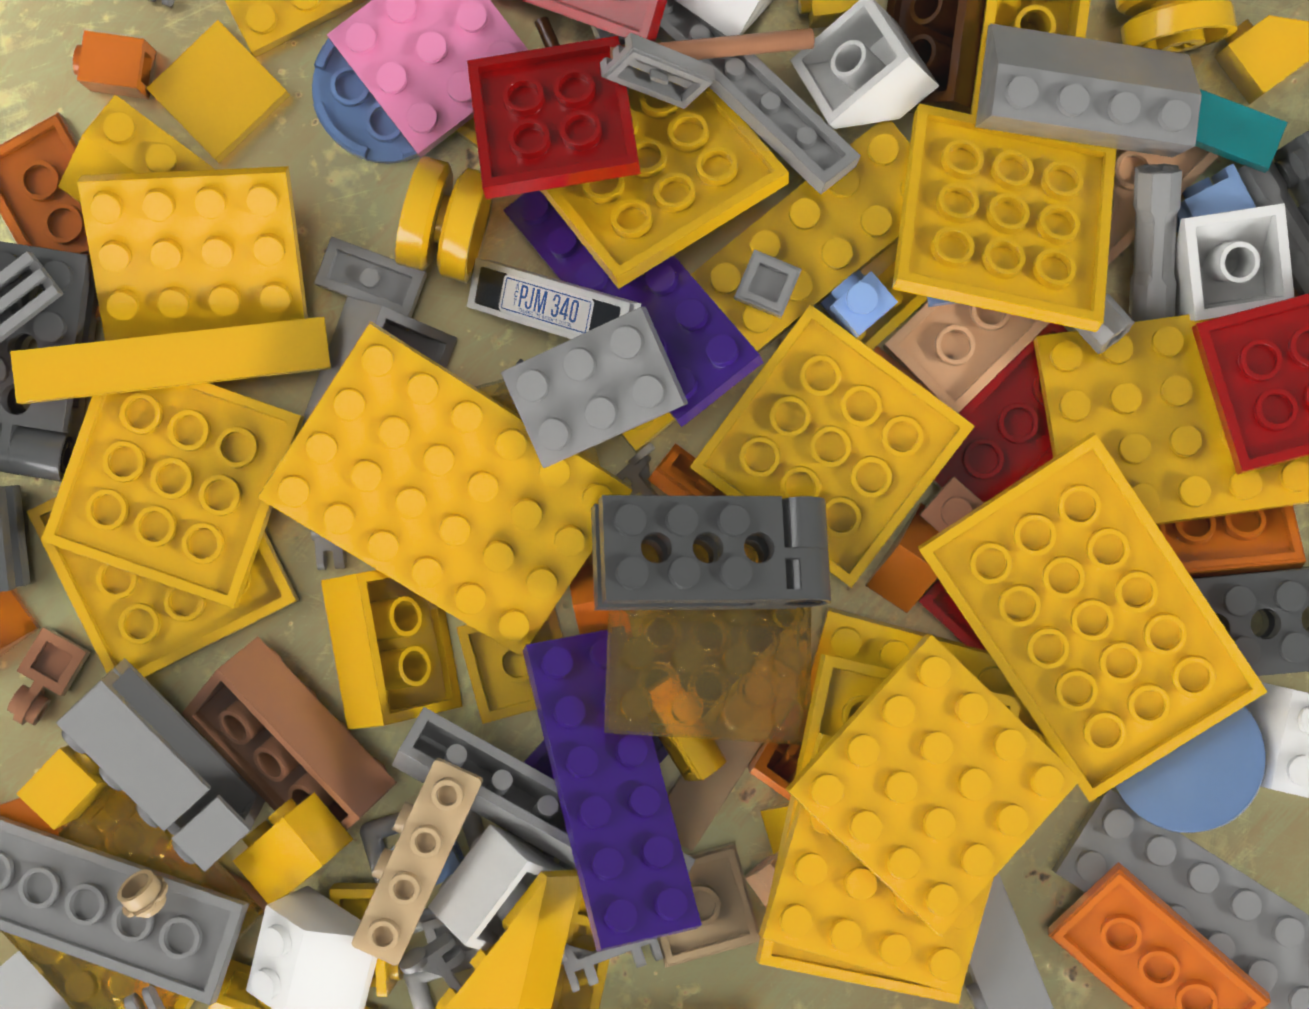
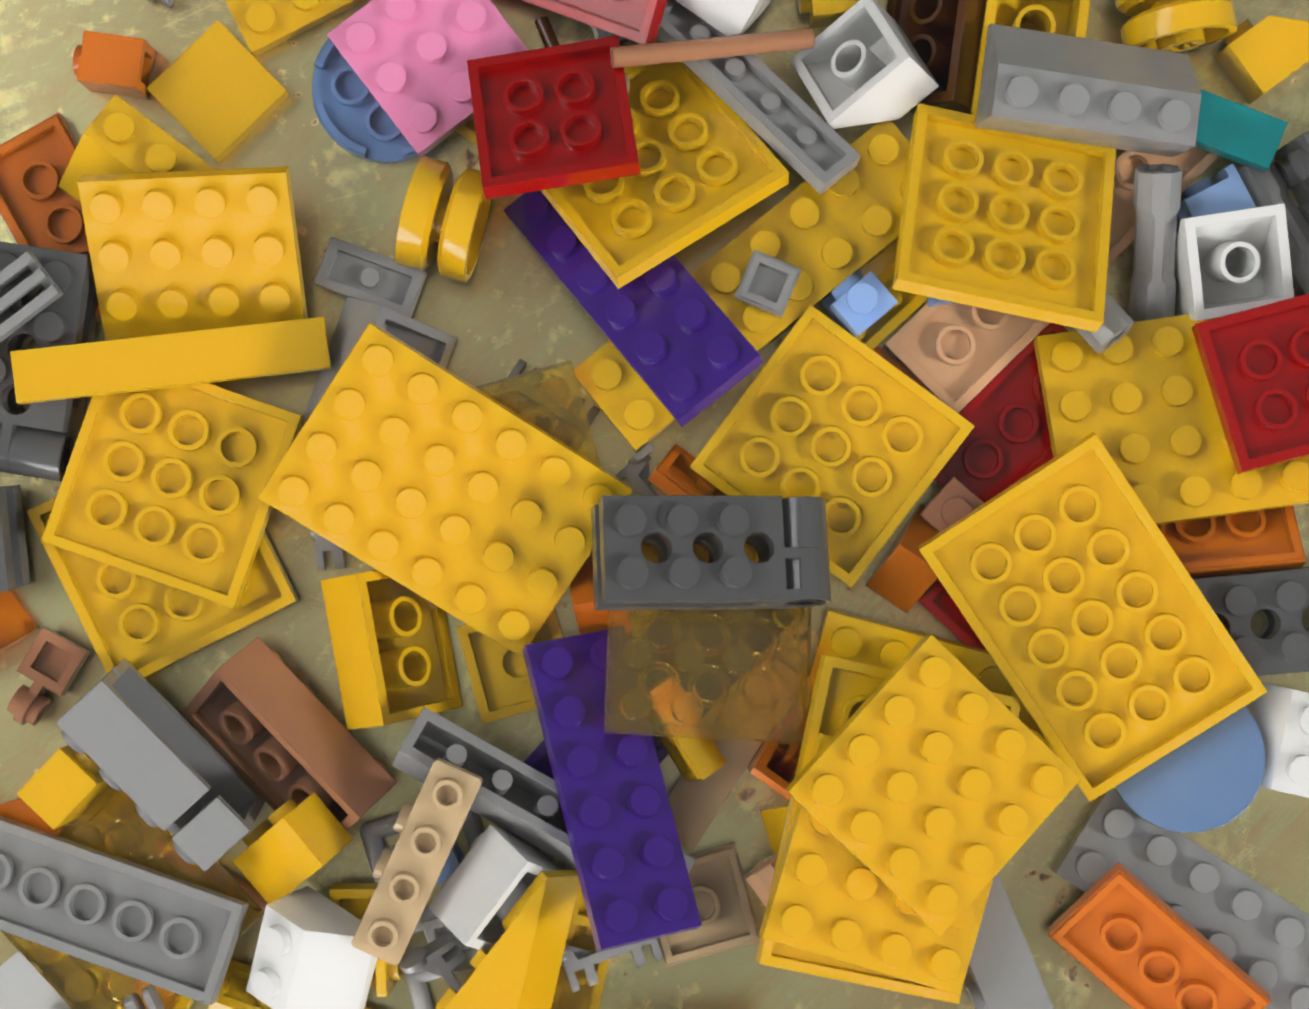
tan plate [117,869,168,918] -> none
tile [467,258,641,339] -> none
light grey plate [501,307,688,468] -> none
light grey tile [600,33,715,109] -> none

